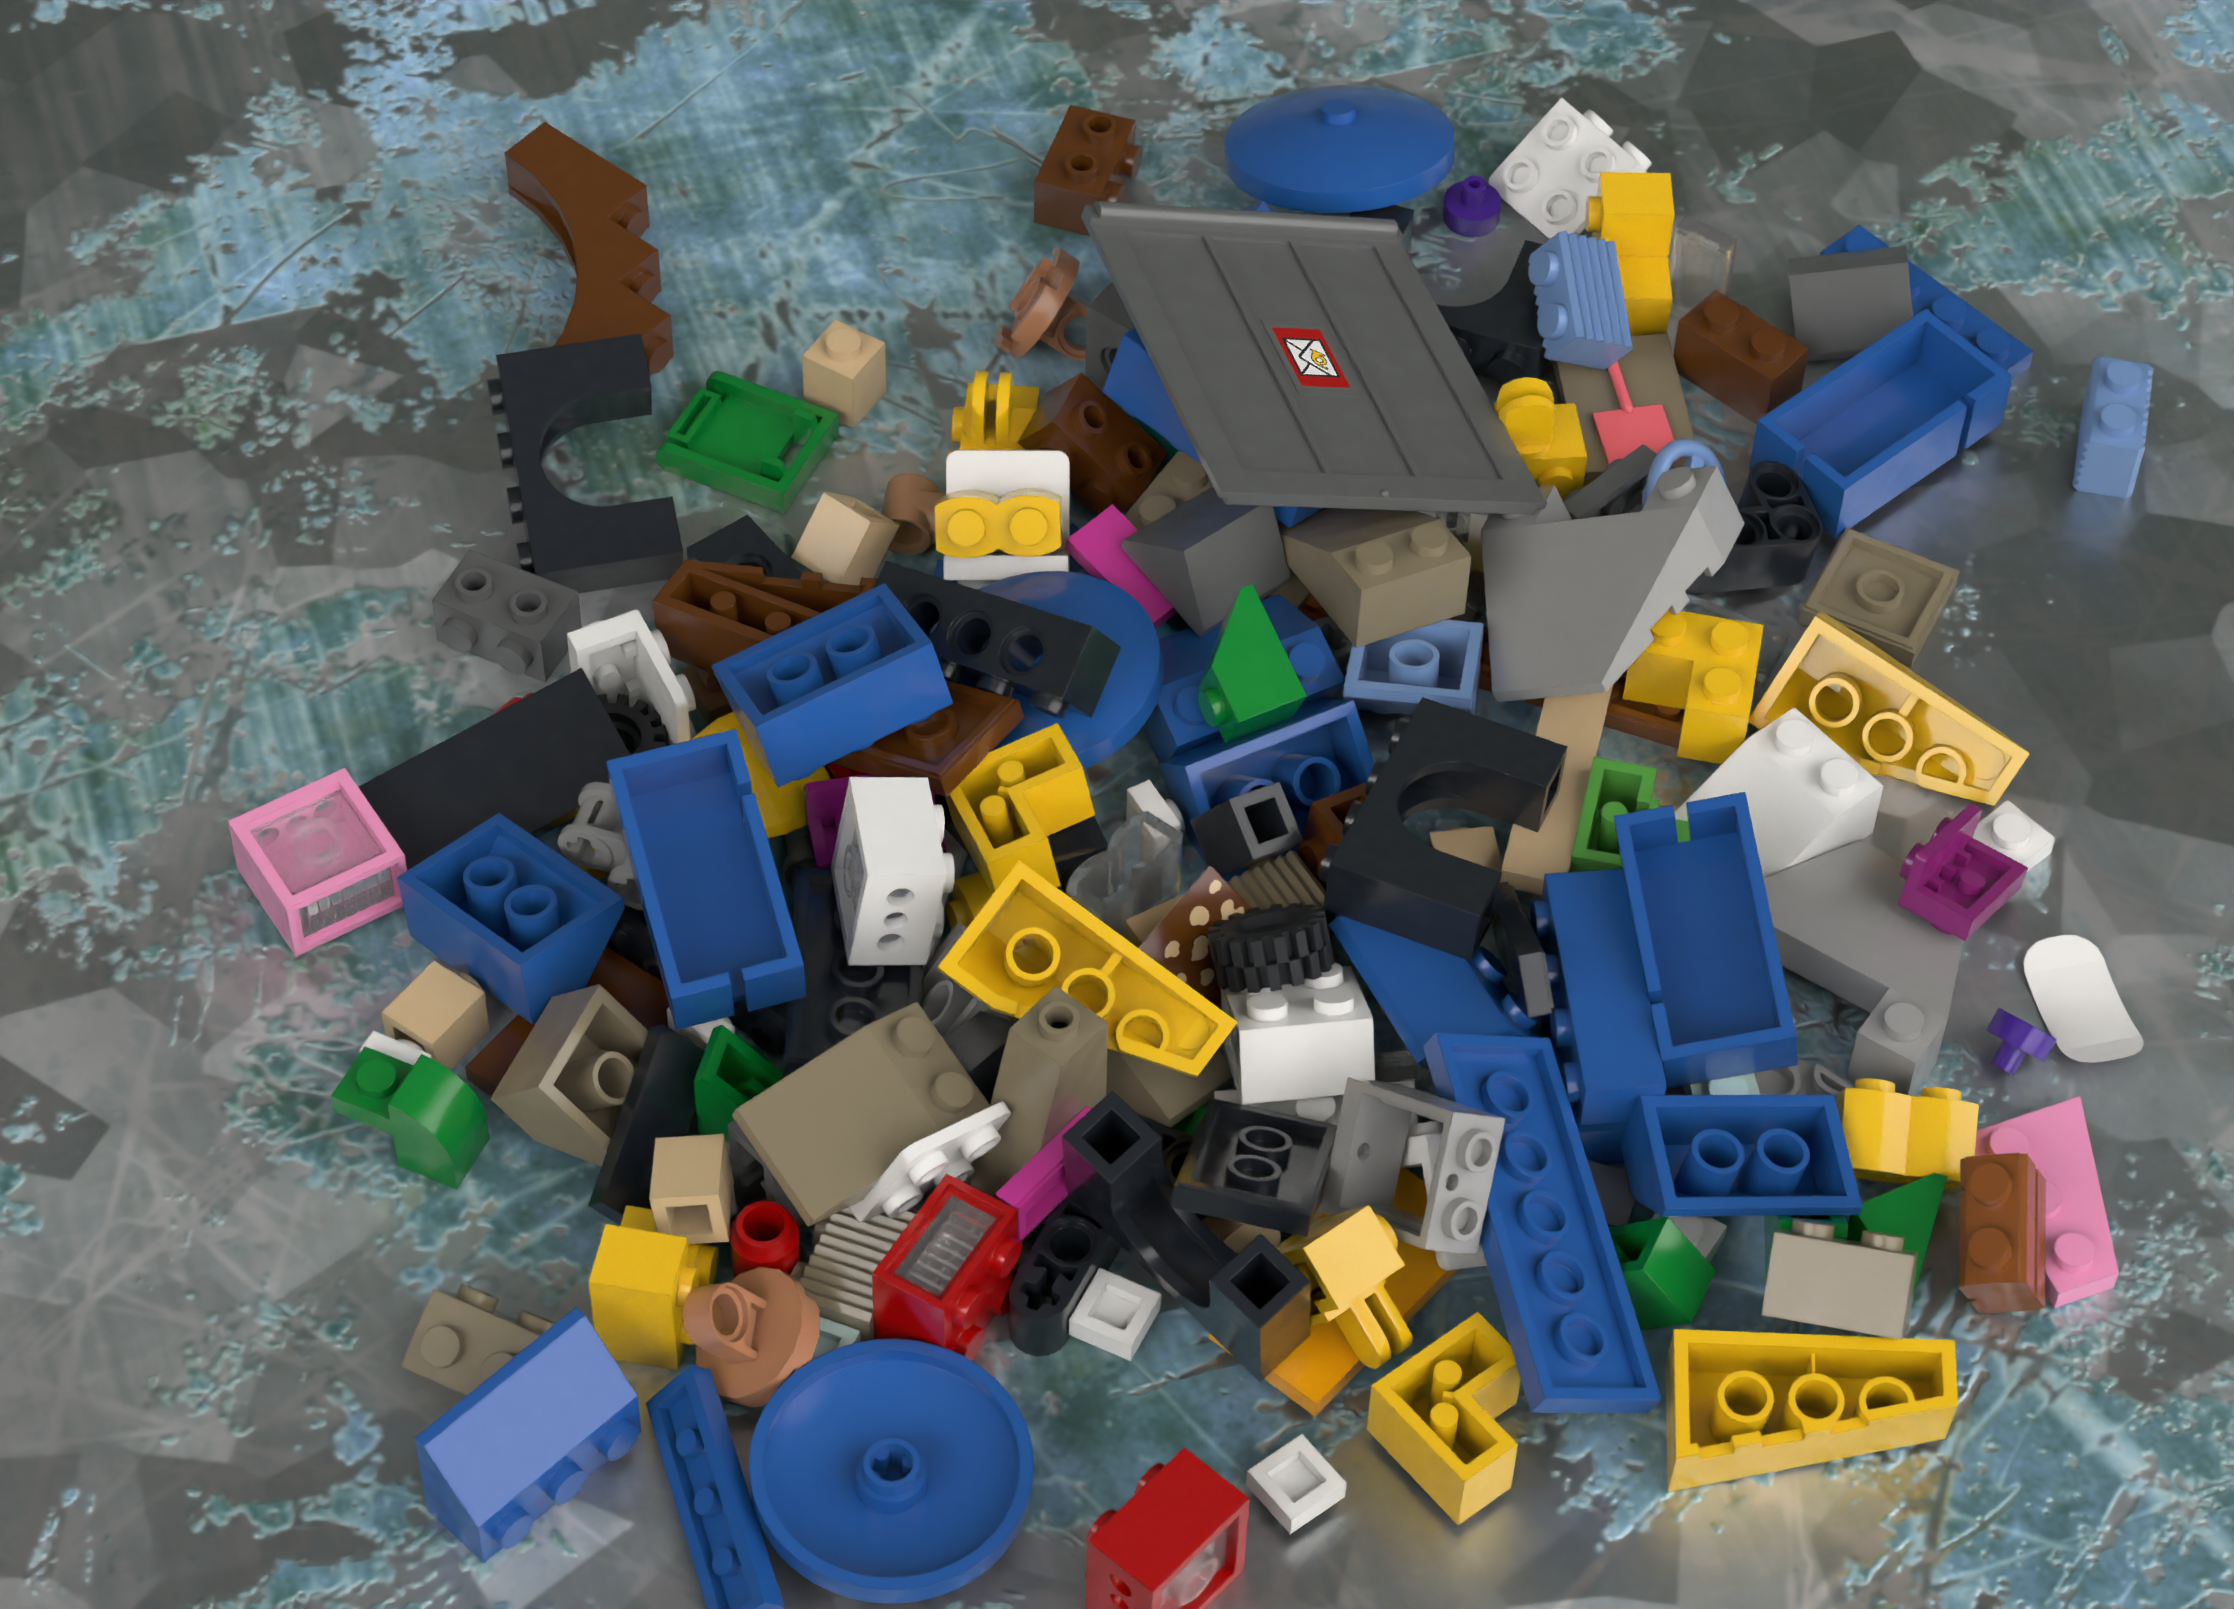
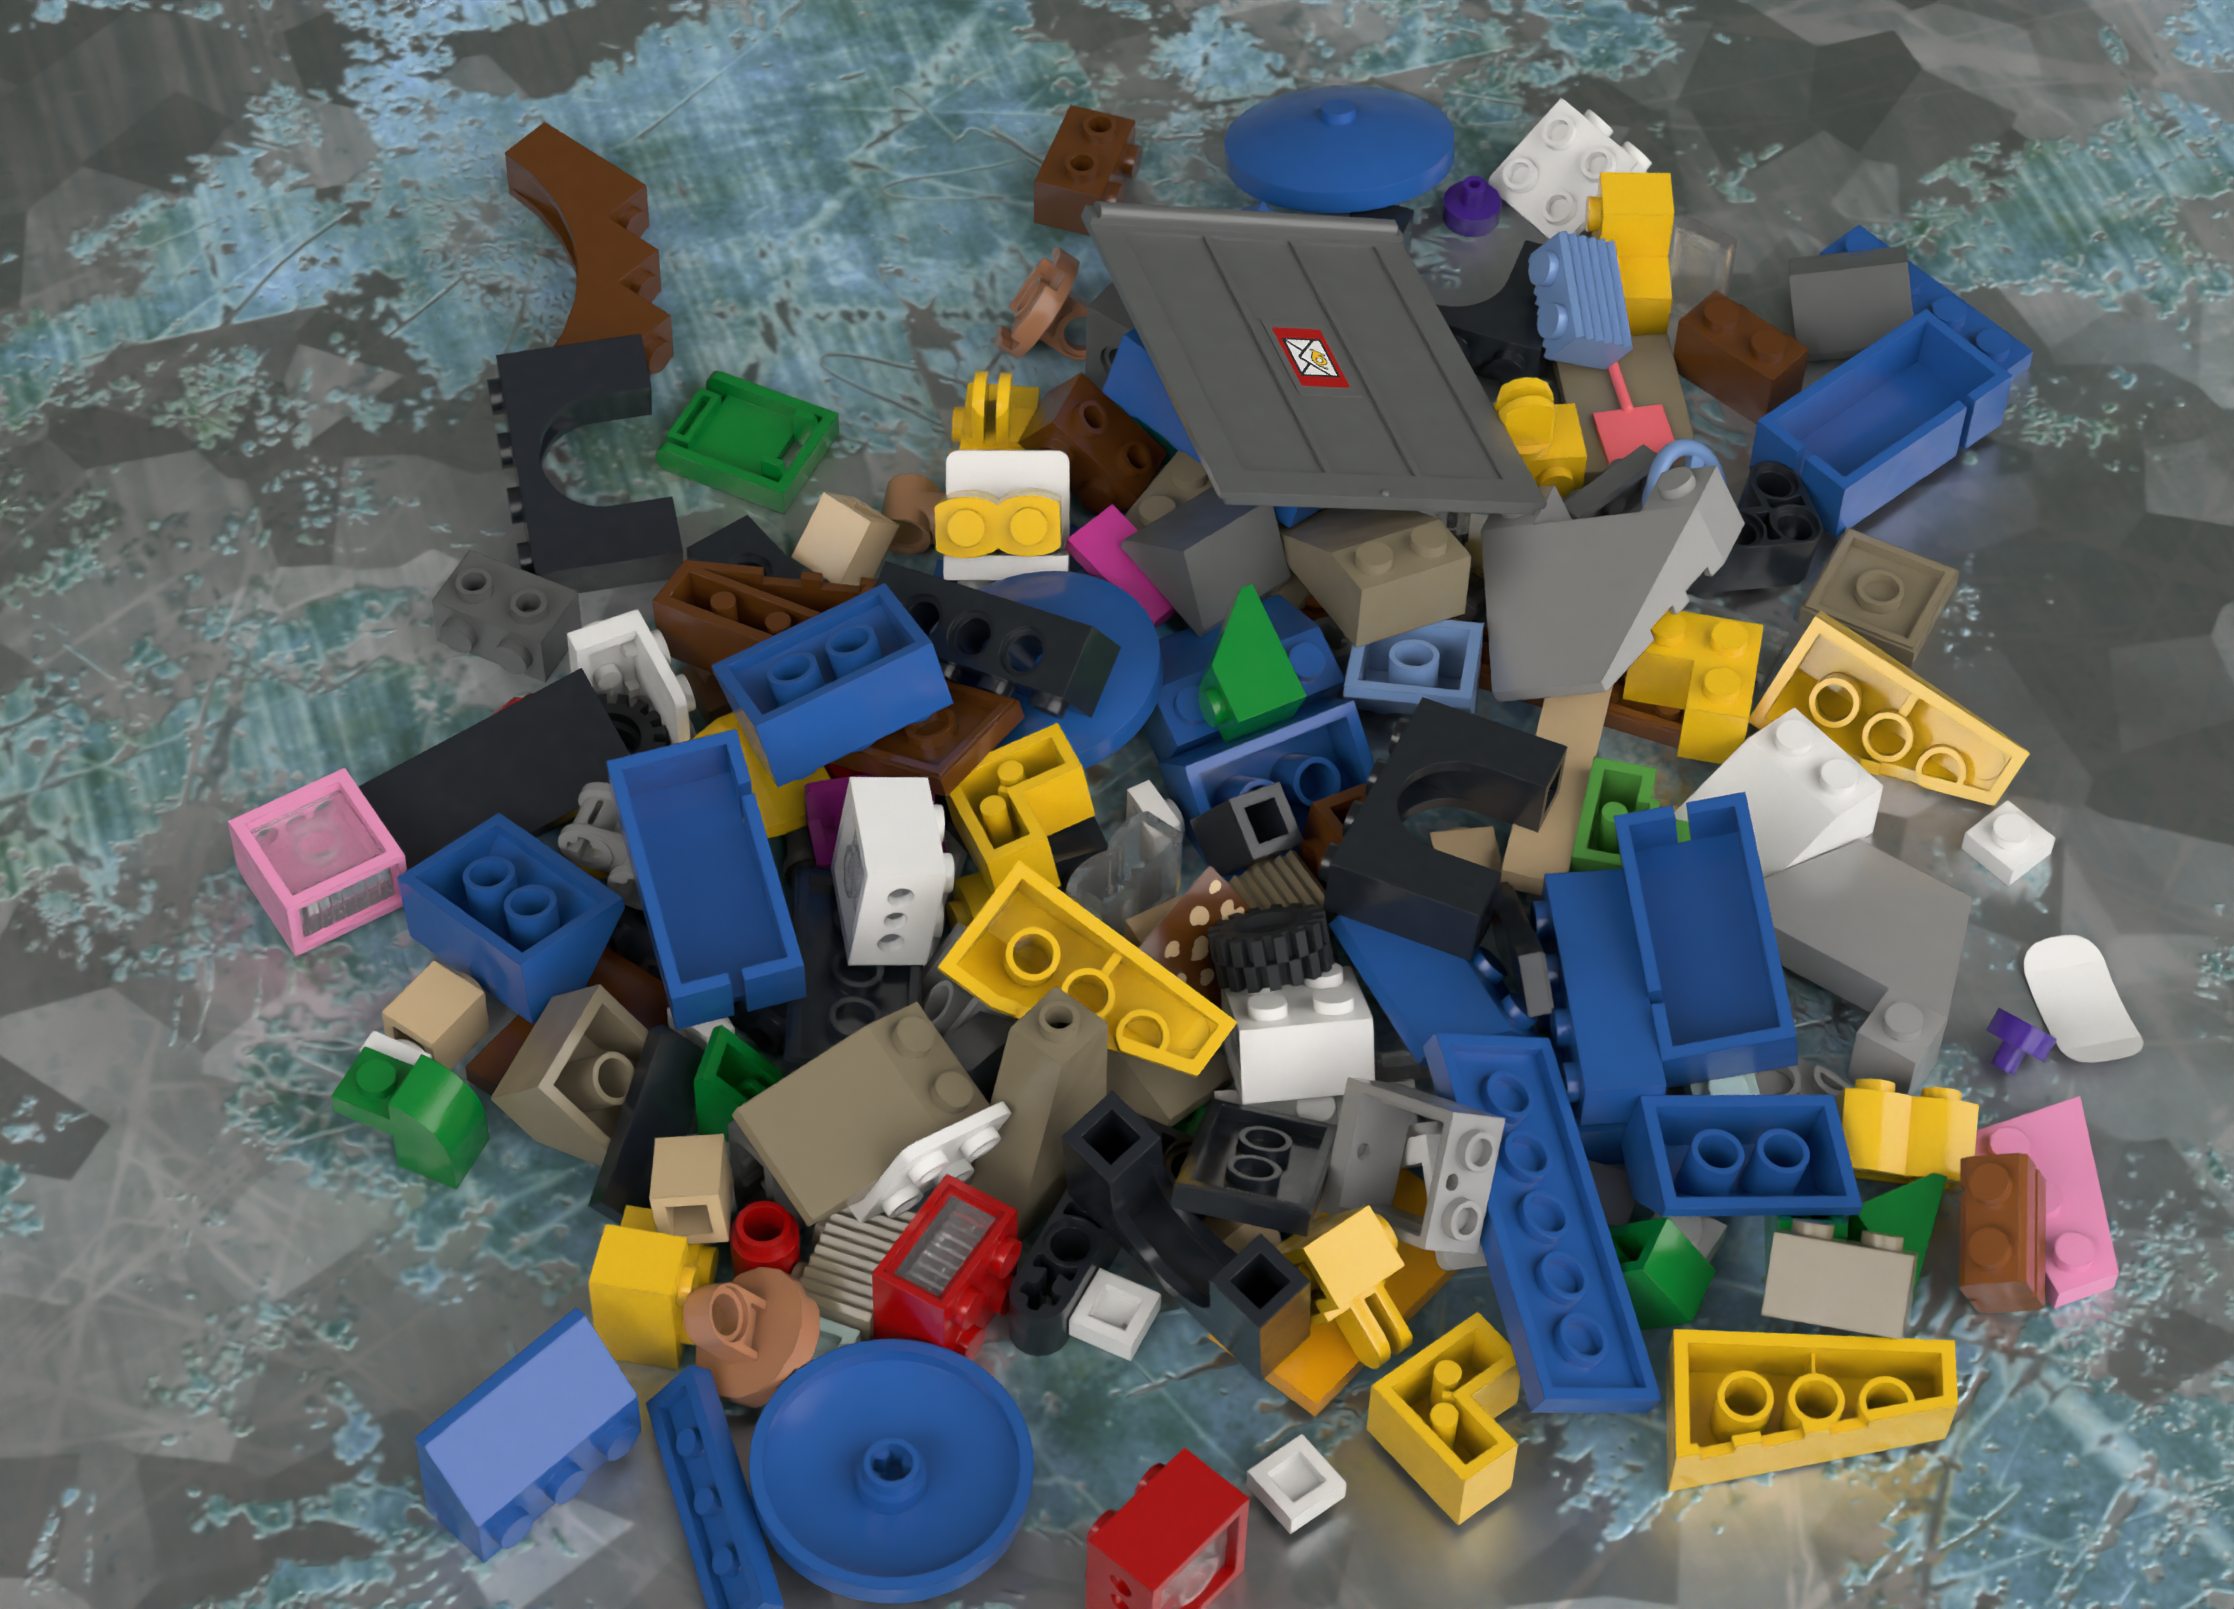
dark tan bracket [401,1283,555,1395] -> none
tan brick [802,319,886,429] -> none
dark pink tile [995,1106,1091,1241] -> none
magenta bracket [1898,803,2028,941] -> none
medium blue brick [2073,356,2154,499] -> none

